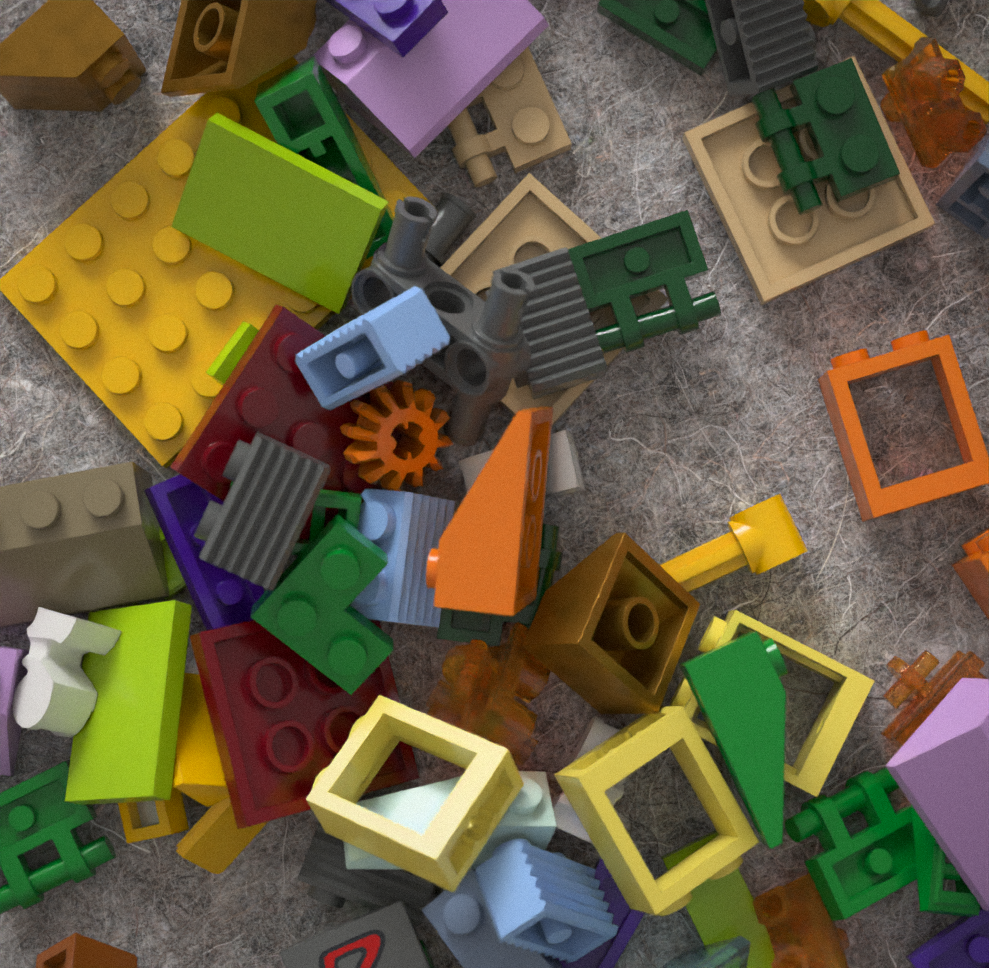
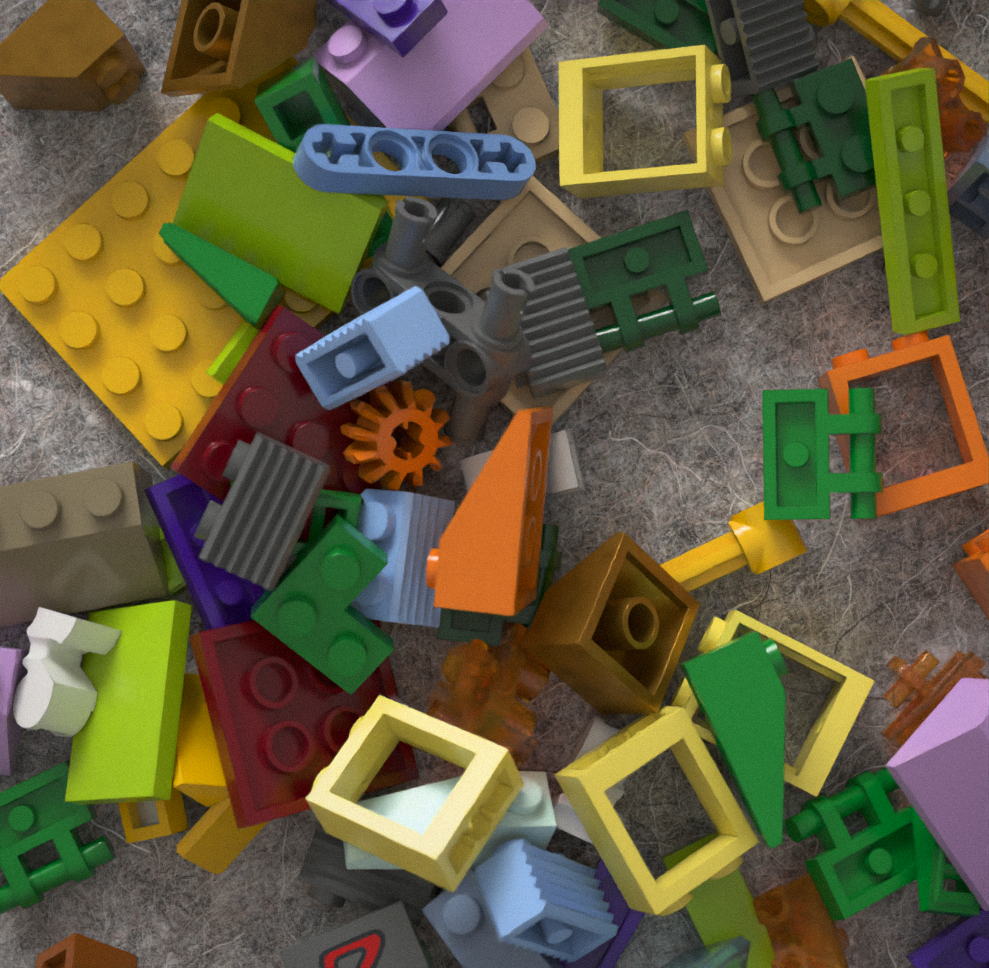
none -> green slope [158,222,285,330]
none -> medium blue beam [293,124,536,200]
none -> light yellow window [558,45,732,199]
none -> green plate [762,388,883,520]
none -> lime plate [865,68,960,335]

